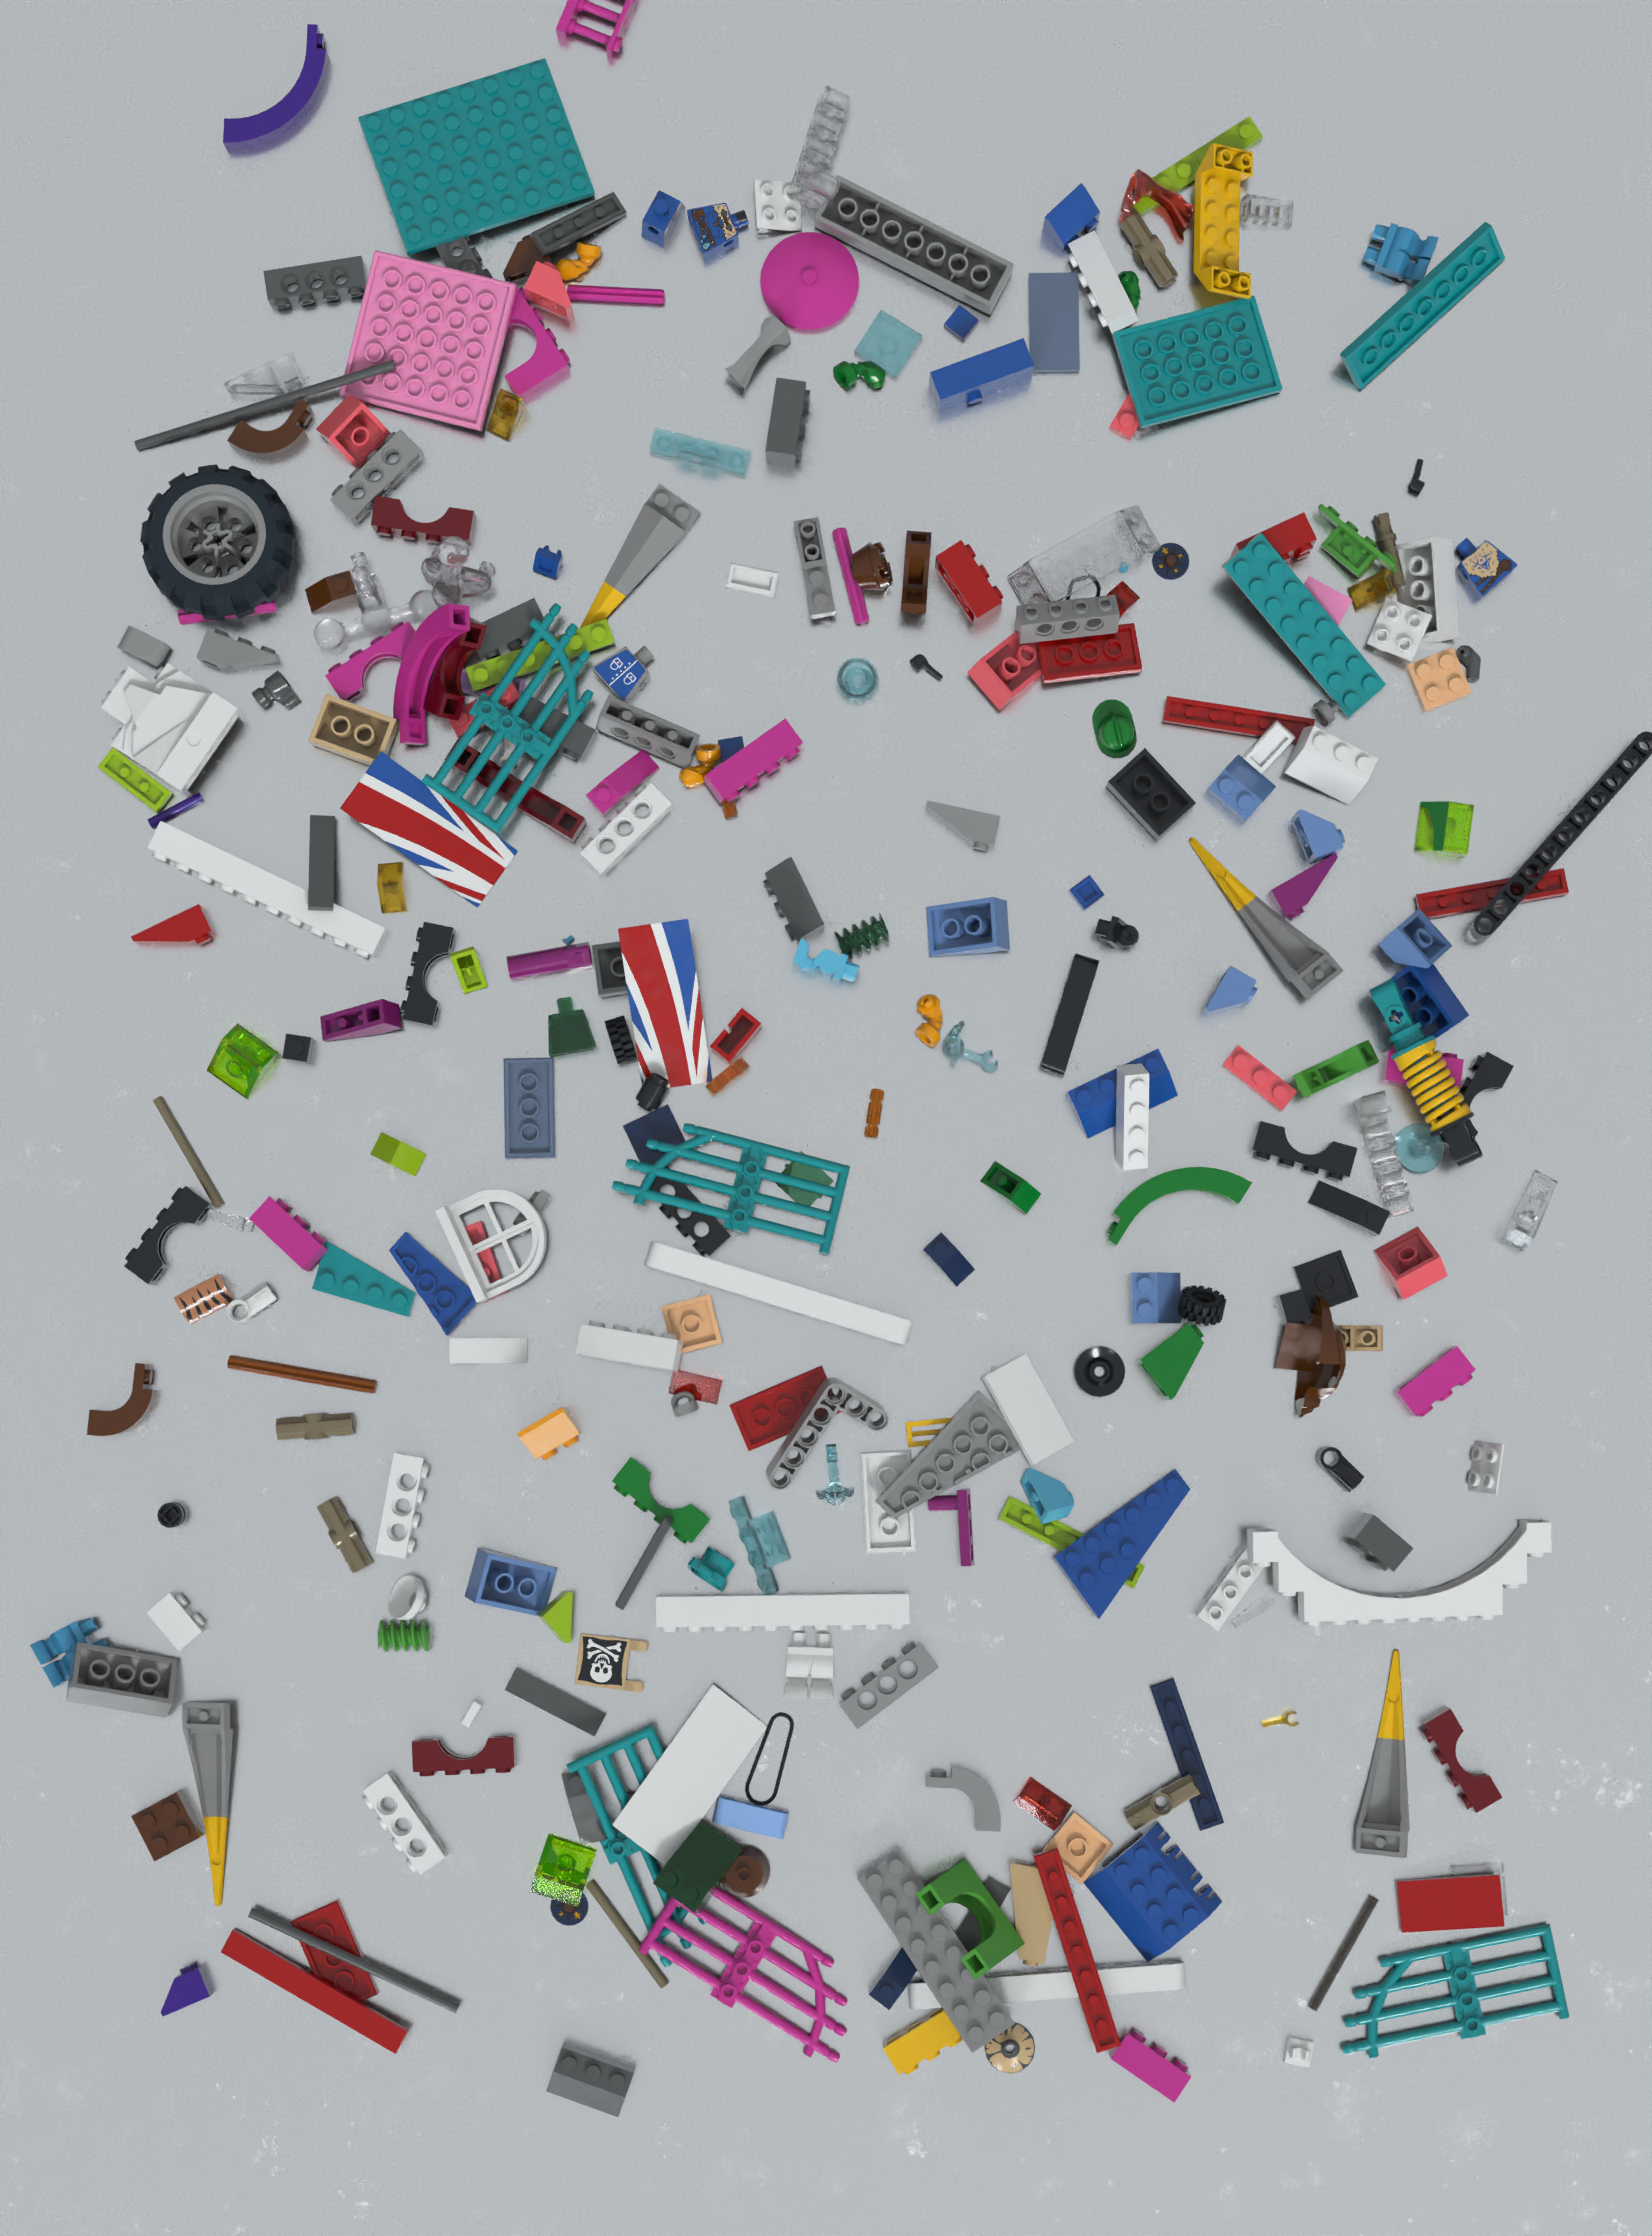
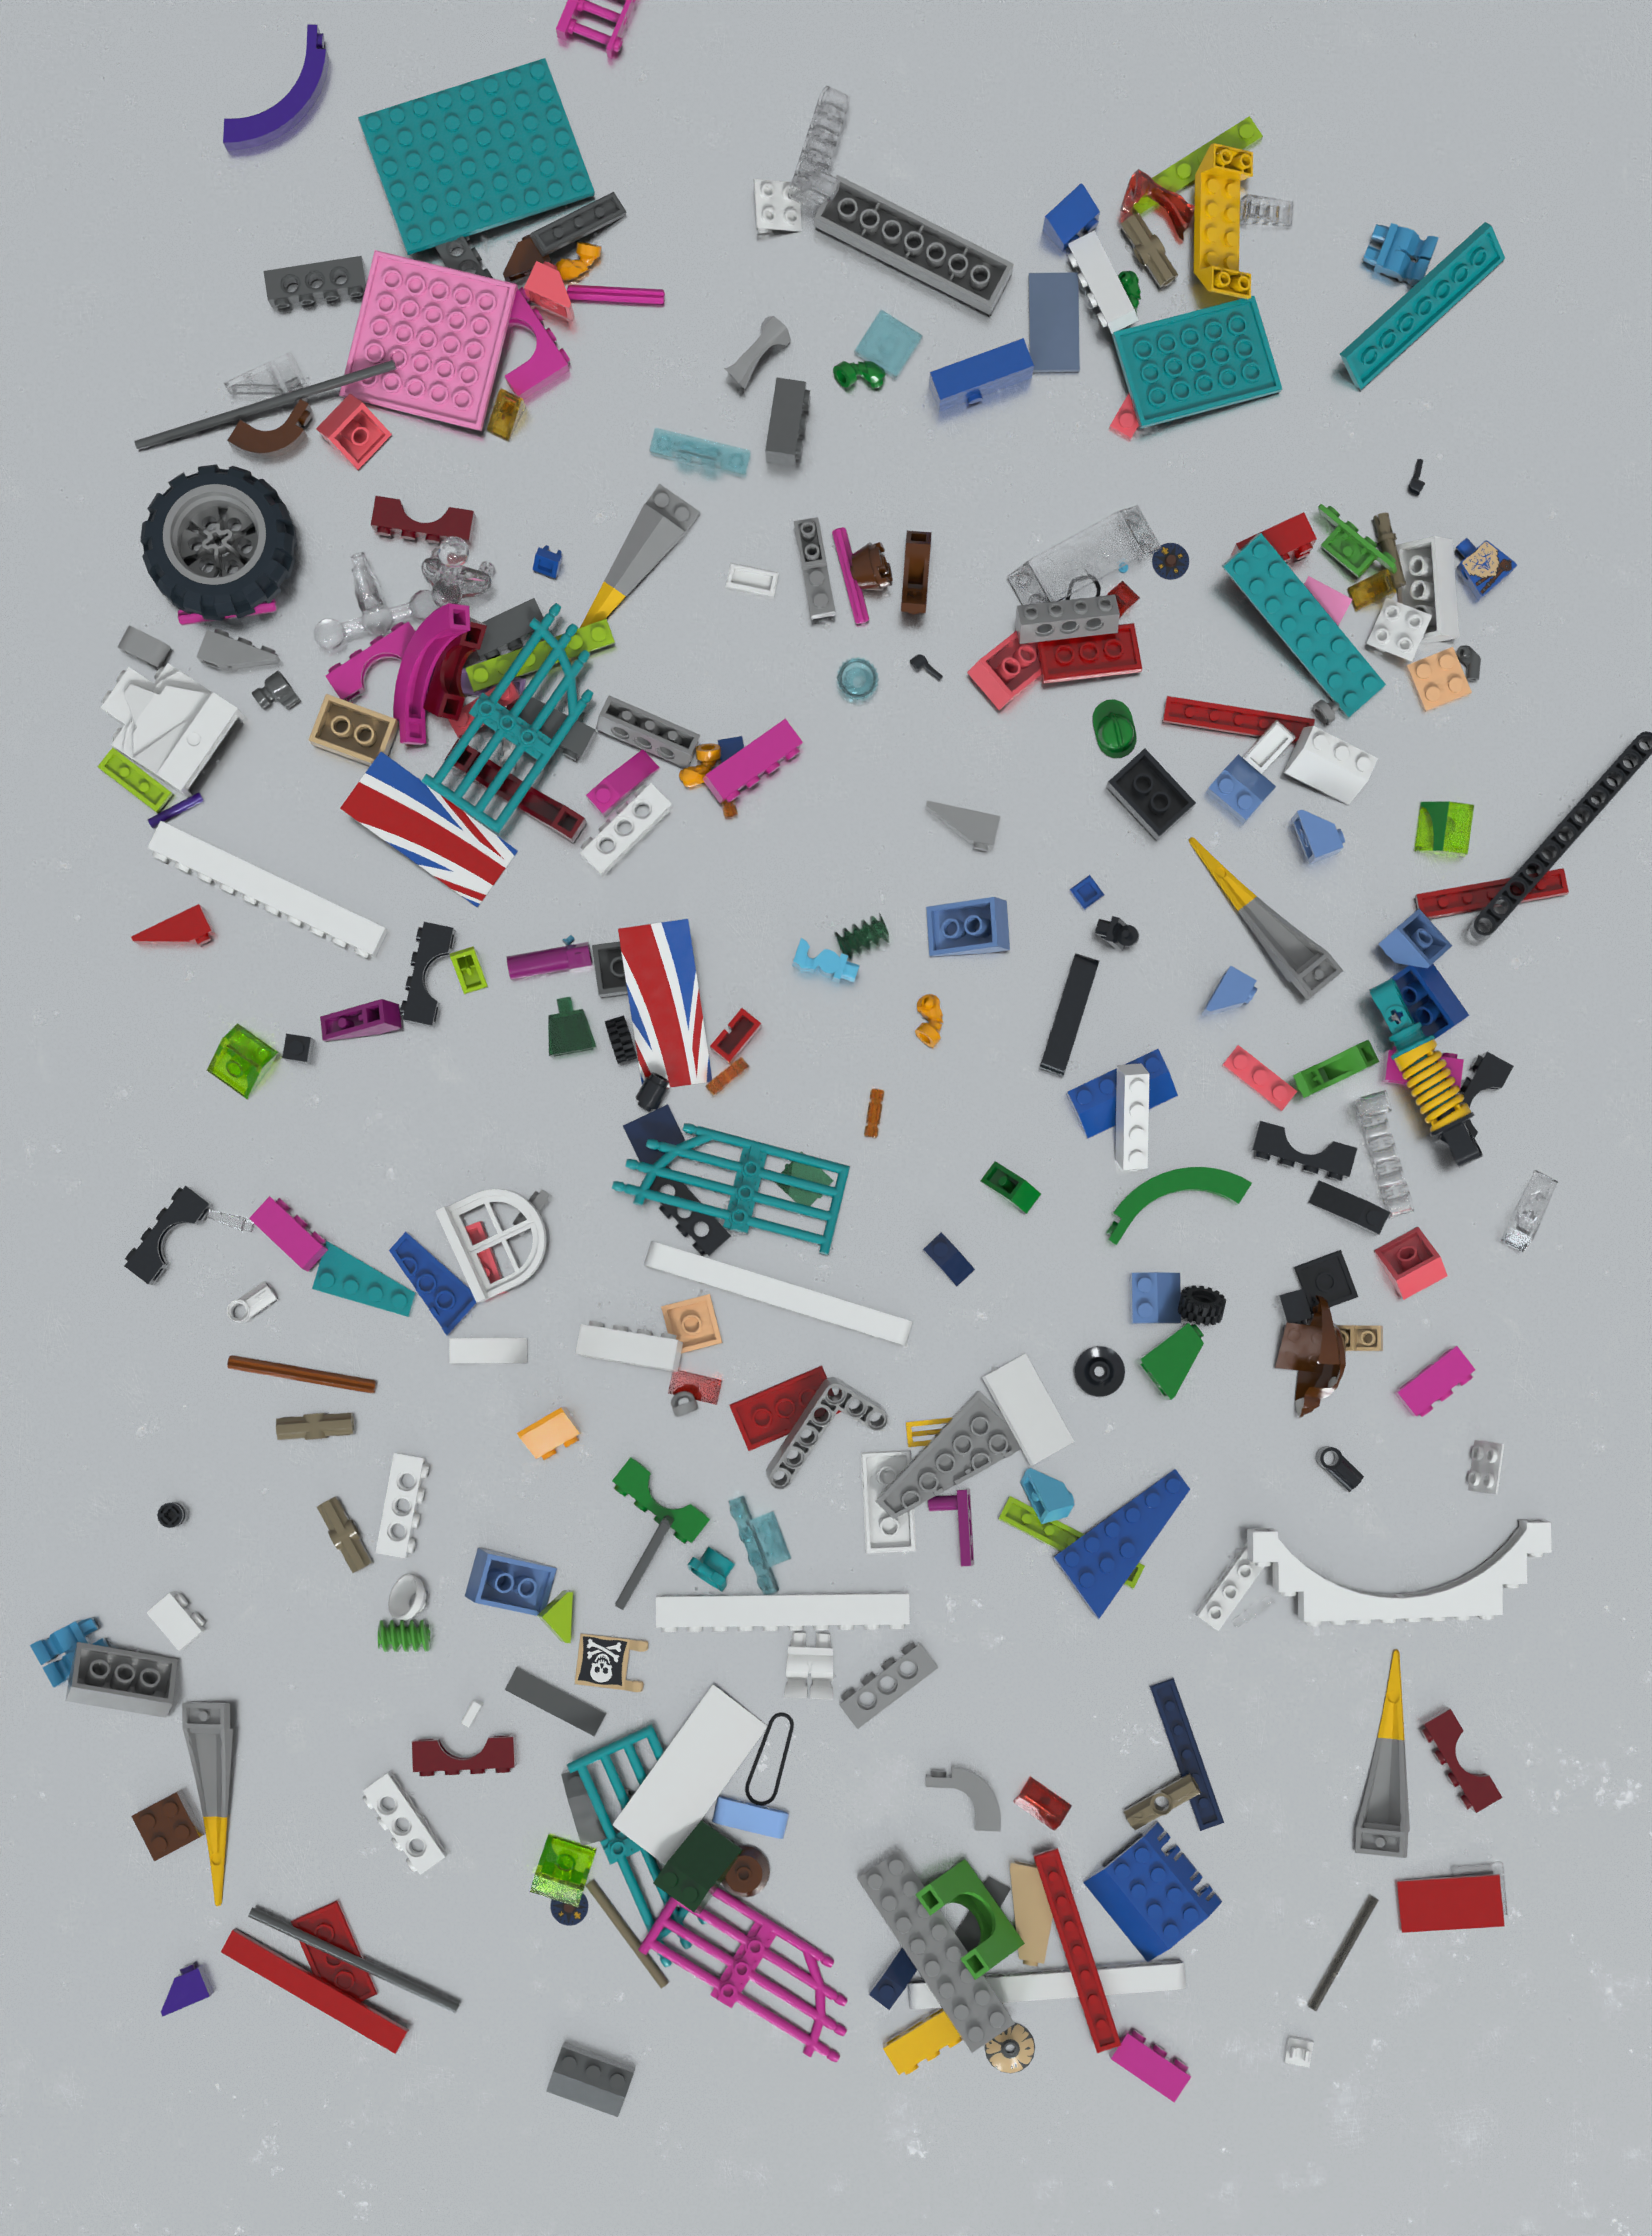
reddish brown arch [87,1363,157,1436] -> none
dark tan piece [153,1096,224,1209] -> none
nougat brick [173,1274,235,1325] -> none
reddish brown slope [305,570,360,614] -> none
dark grey tile [308,815,335,911] -> none
light grey brick [330,429,424,525] -> none
lime slope [370,1132,426,1177] -> none
clear yellow slope [377,862,407,914] -> none
sand blue tile [503,1057,556,1159] -> none
torso [592,646,654,703] -> none
blue torso [641,190,685,248] -> none
torso [687,203,749,260] -> none
dark pink dish [760,232,859,332] -> none
dark grey slope [763,857,825,943] -> none
clear light blue piece [816,1444,854,1506] -> none
red brick [935,540,1003,628] -> none
clear light blue piece [942,1021,998,1071] -> none
blue tile [944,305,979,341] -> none
light nougat plate [1042,1812,1114,1884] -> none
clear yellow hand [1262,1711,1299,1728] -> none
magenta slope [1268,853,1338,919] -> none
teal piece [1341,1923,1569,2058] -> none
dark grey brick [1345,1513,1413,1572] -> none
clear light blue dish [1394,1124,1443,1173] -> none

